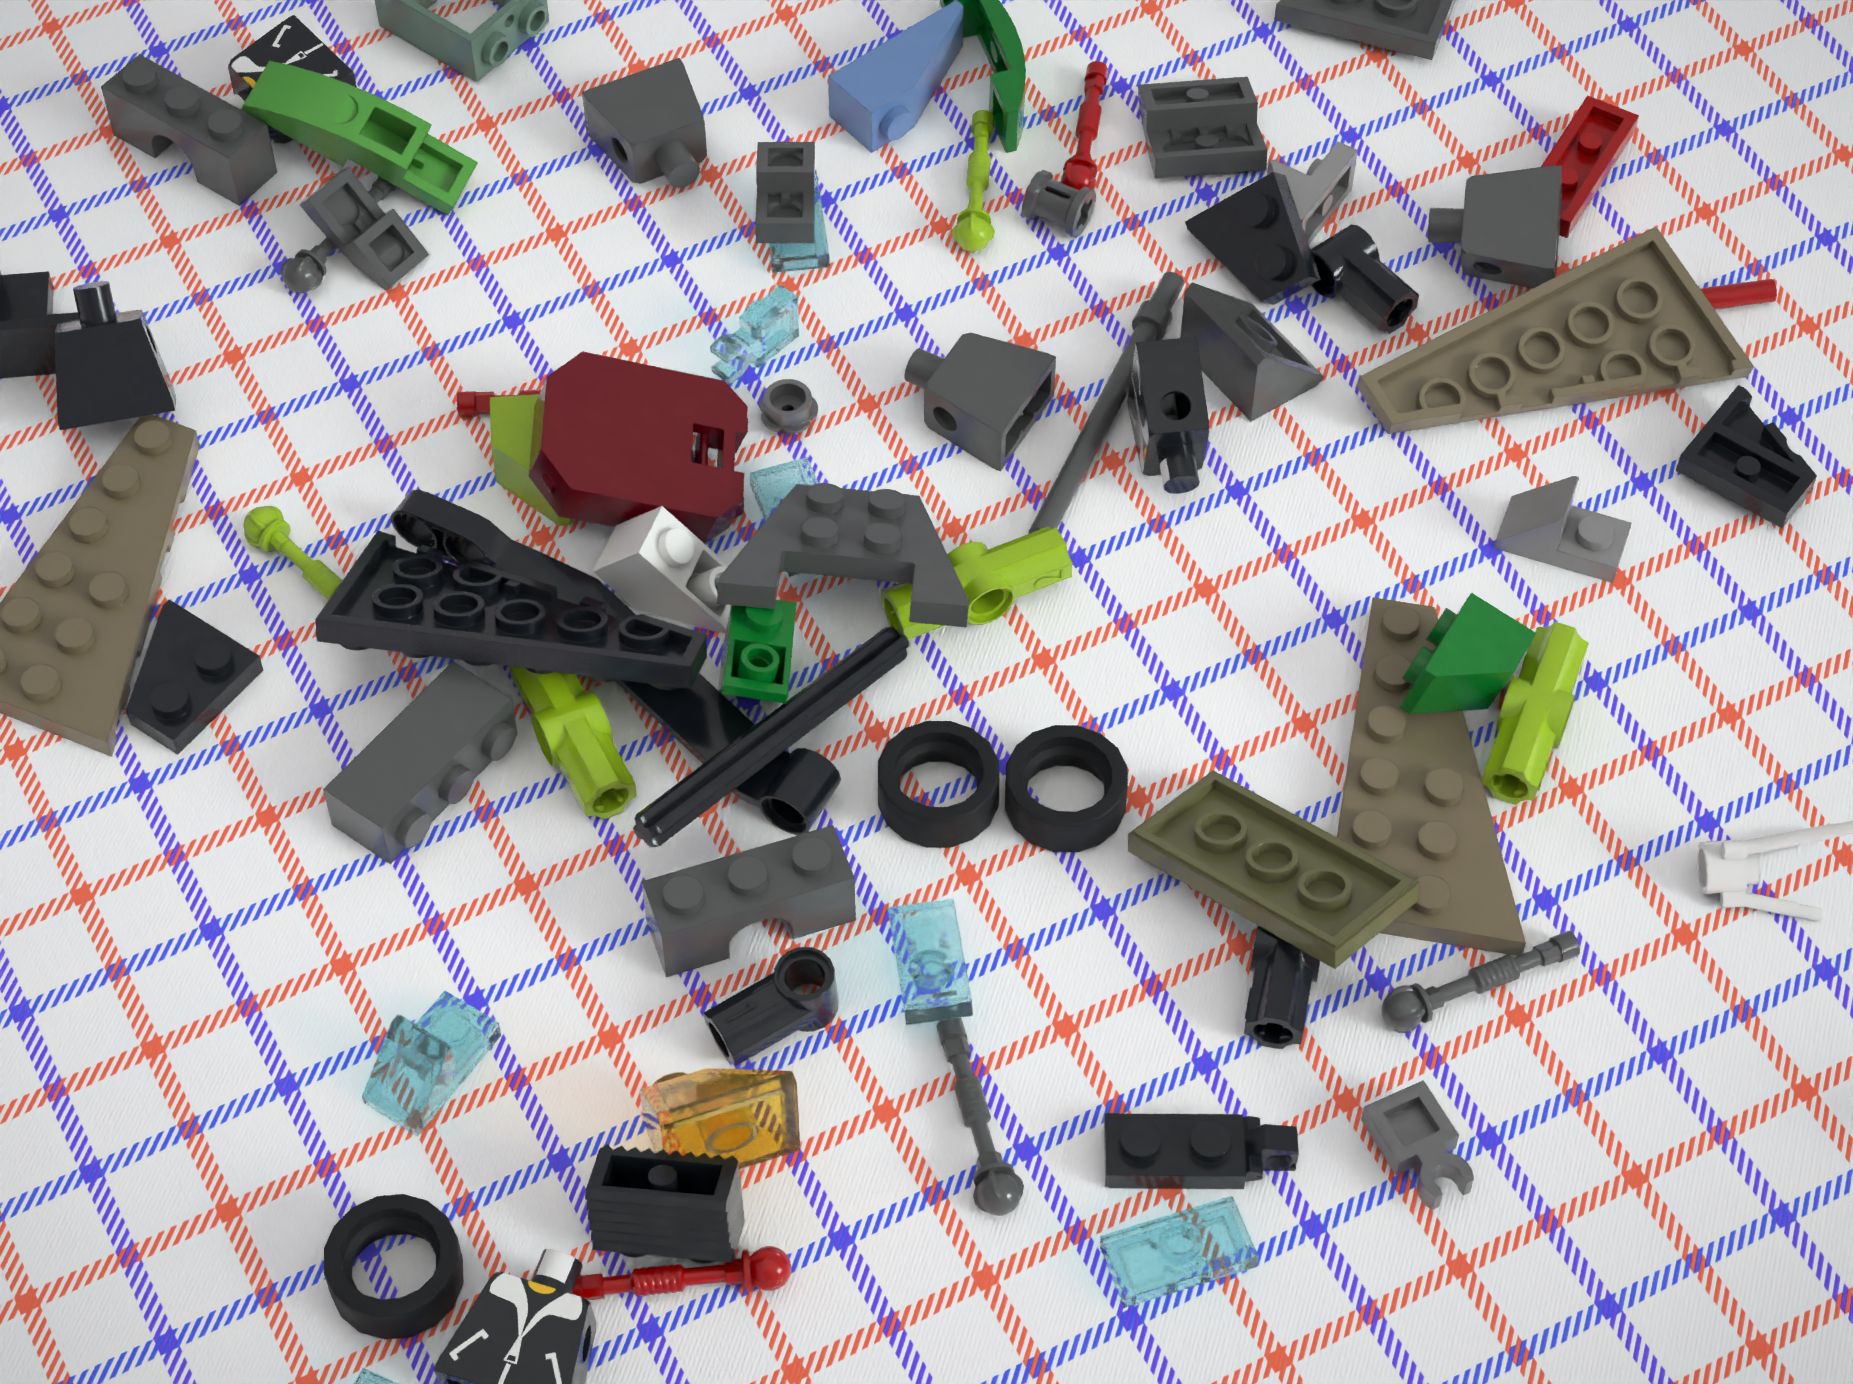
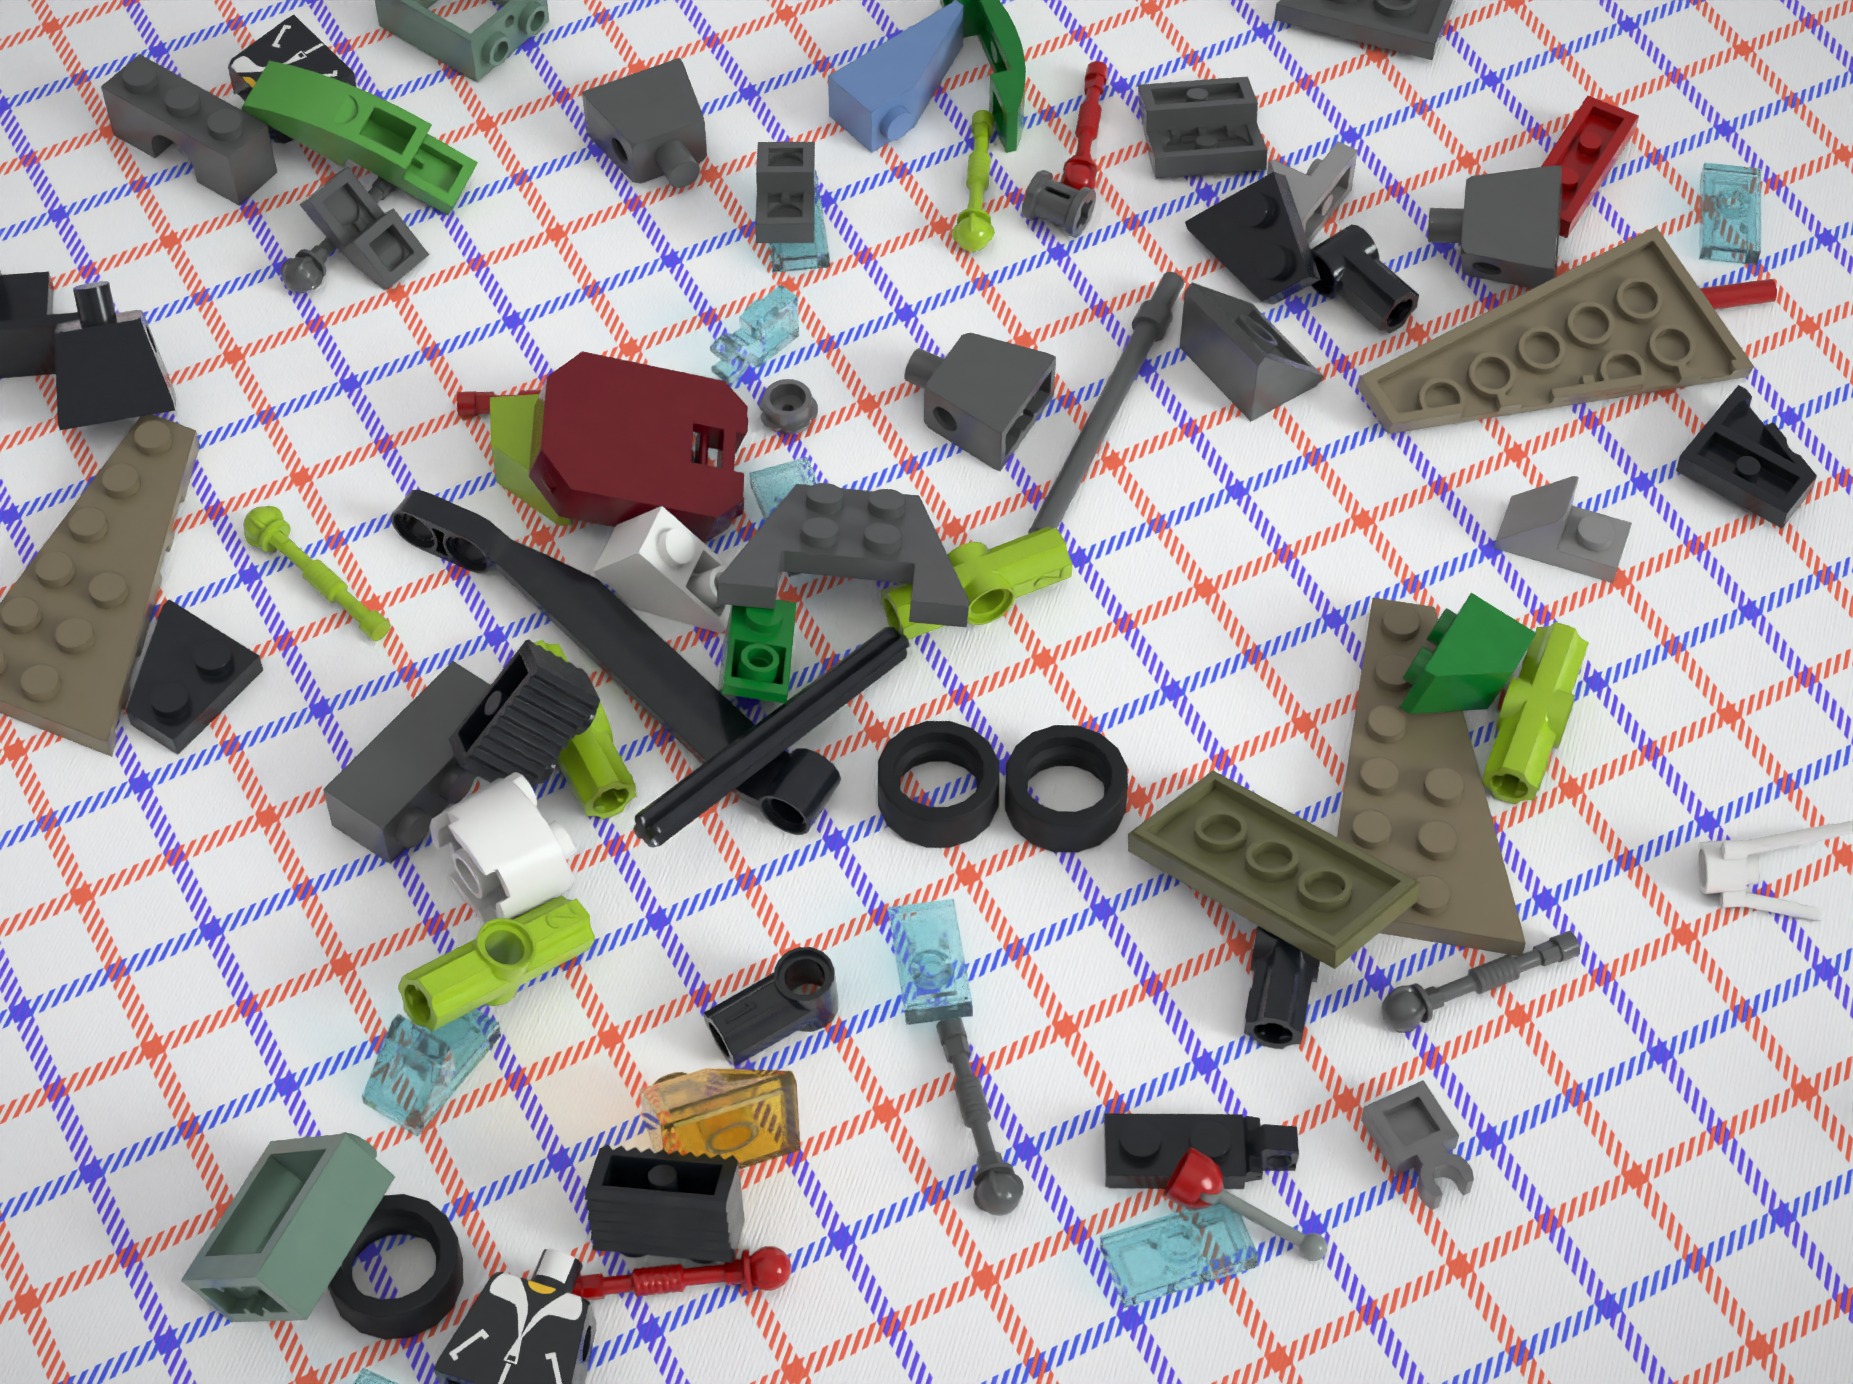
black wing [315,531,707,690] -> none
dark grey arch [642,825,856,977] -> none
black torso [1127,337,1209,494] -> none
none -> sand green window [181,1132,396,1322]
none -> lime piece [398,895,595,1032]
none -> white brick [429,772,576,923]
none -> black brick [448,639,600,788]
none -> hinge [1163,1147,1327,1261]
none -> clear light blue plate [1699,162,1761,265]

